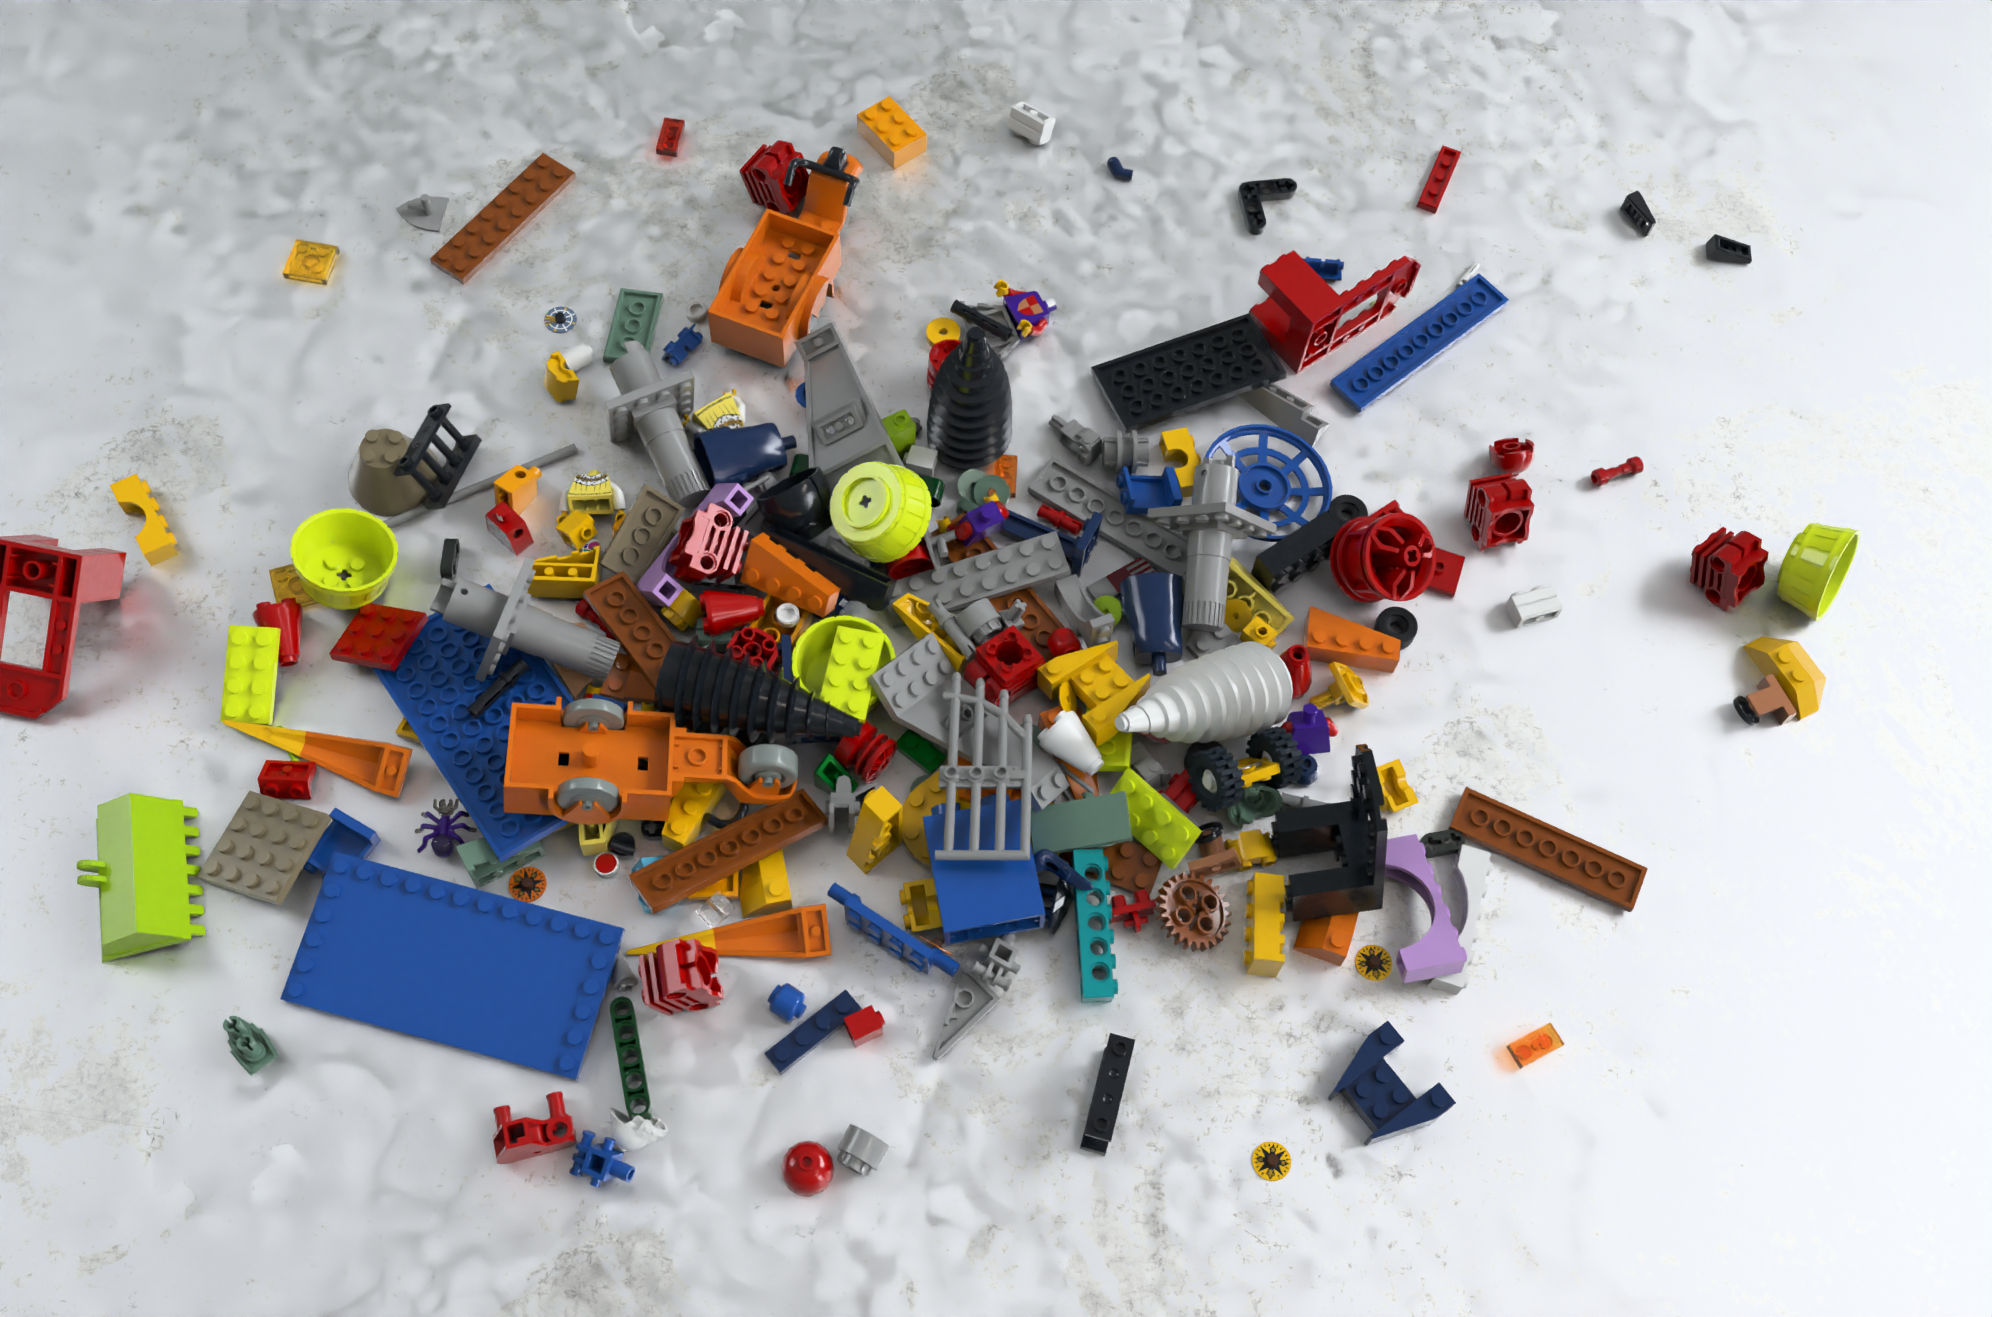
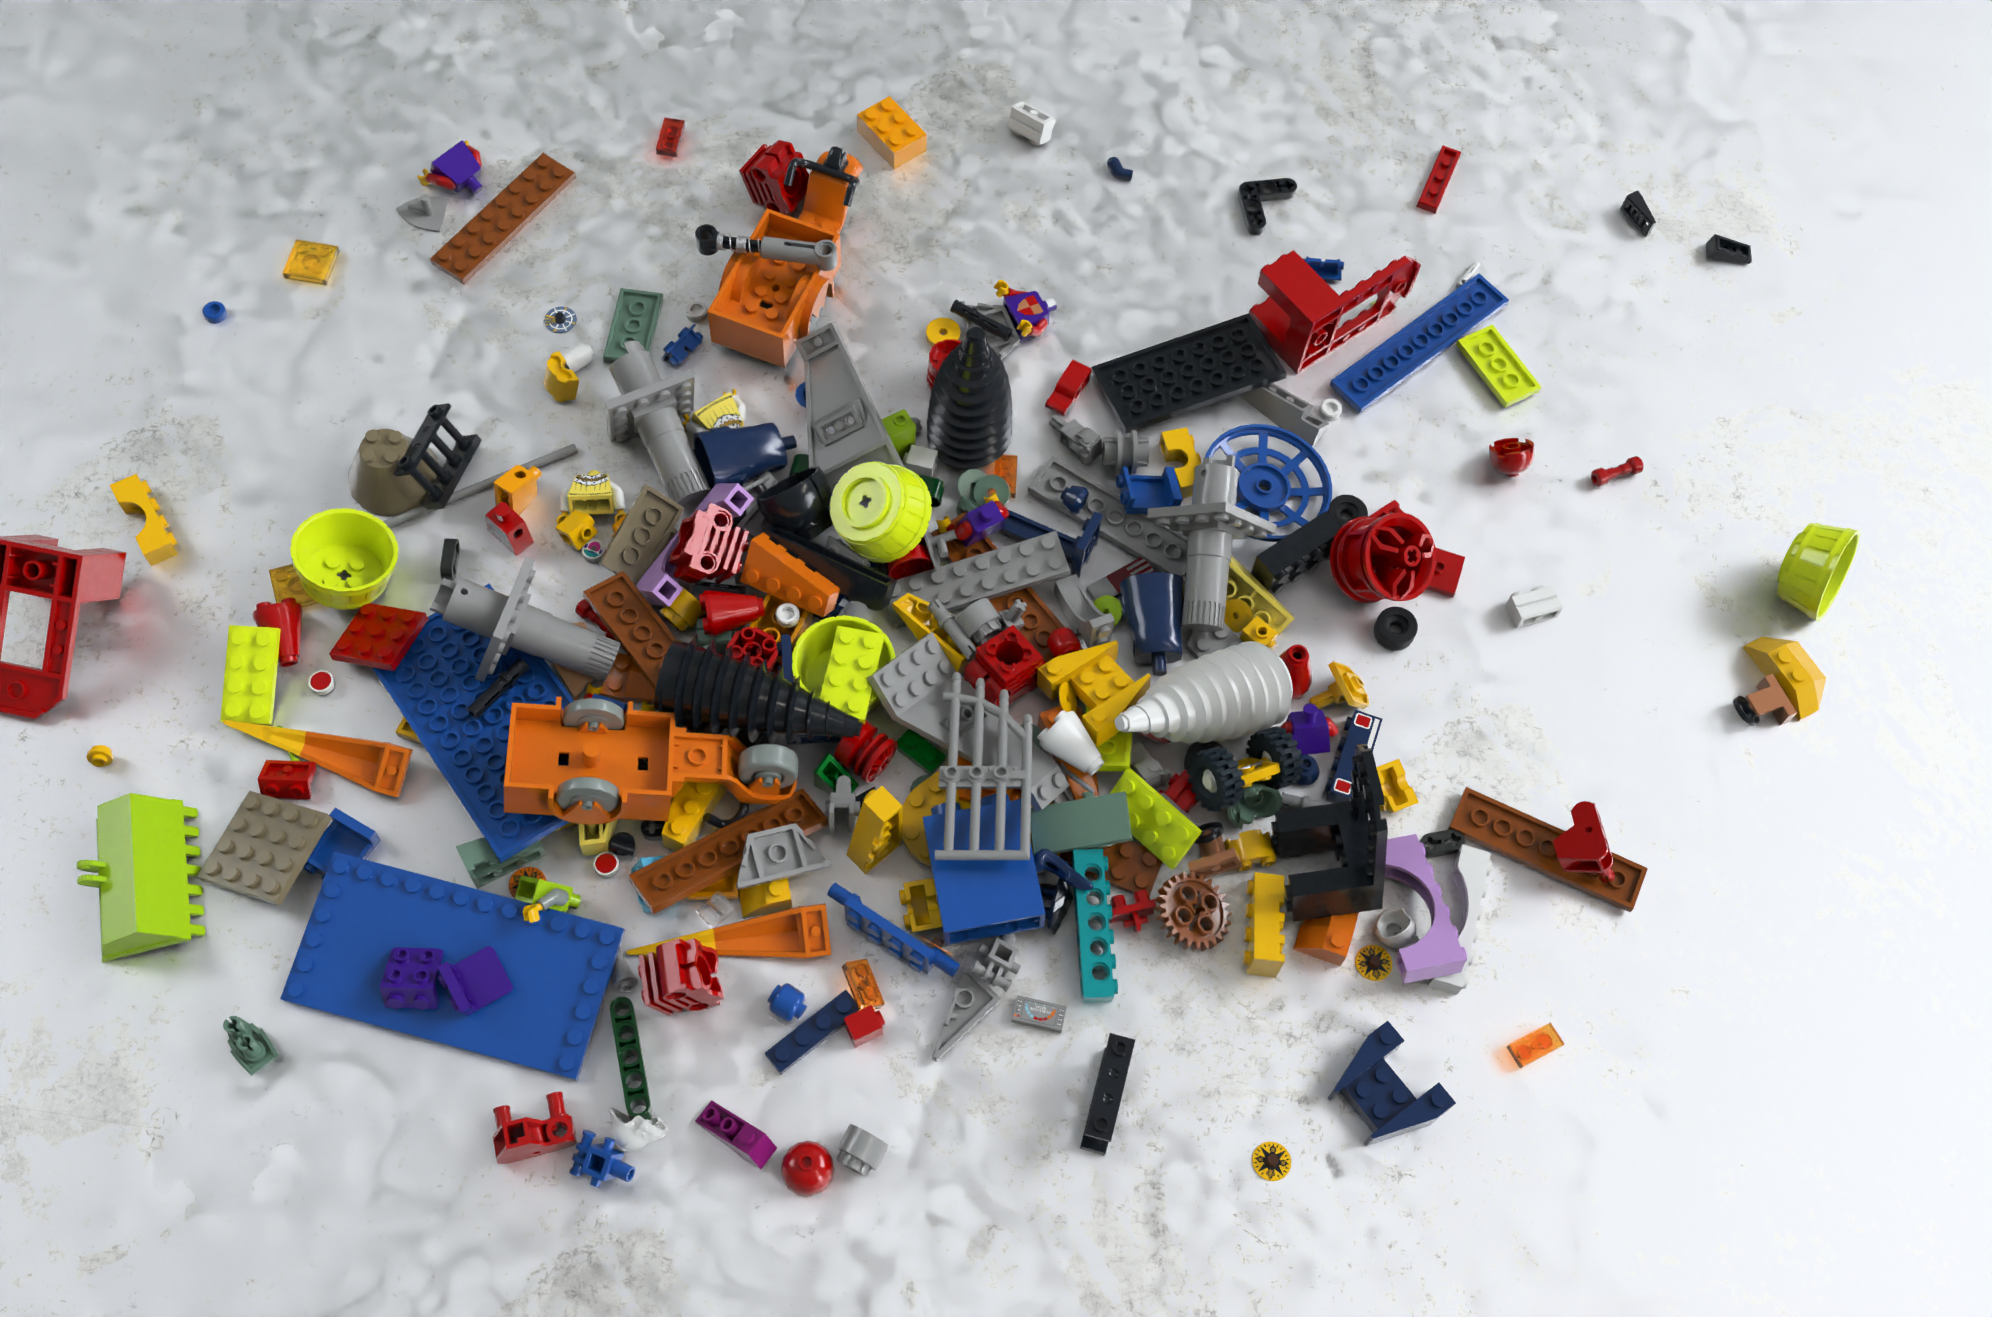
animal [415,799,477,859] -> none
yellow wedge [527,545,603,599] -> none
red pin [1037,503,1083,536] -> none
orange wedge [1303,606,1401,673] -> none
red piece [1464,473,1535,551] -> none
red piece [1690,527,1769,612] -> none
none -> yellow plate [86,745,114,767]
none -> blue tile [202,301,227,324]
none -> tile [309,670,335,695]
none -> dark purple bracket [379,947,444,1009]
none -> dark purple torso [417,140,483,195]
none -> dark purple bracket [437,946,513,1016]
none -> torso [514,875,581,923]
none -> piece [695,224,837,271]
none -> magenta slope [695,1100,777,1169]
none -> light grey wing [736,823,831,890]
none -> clear orange plate [842,958,885,1010]
none -> light grey tile [1011,995,1067,1033]
none -> red piece [1045,359,1092,416]
none -> dark blue cone [1060,485,1089,515]
none -> white tile [1319,399,1342,421]
none -> dark blue brick [1324,710,1382,803]
none -> white piece [1375,907,1419,949]
none -> neon yellow plate [1456,324,1542,408]
none -> red piece [1553,801,1615,883]

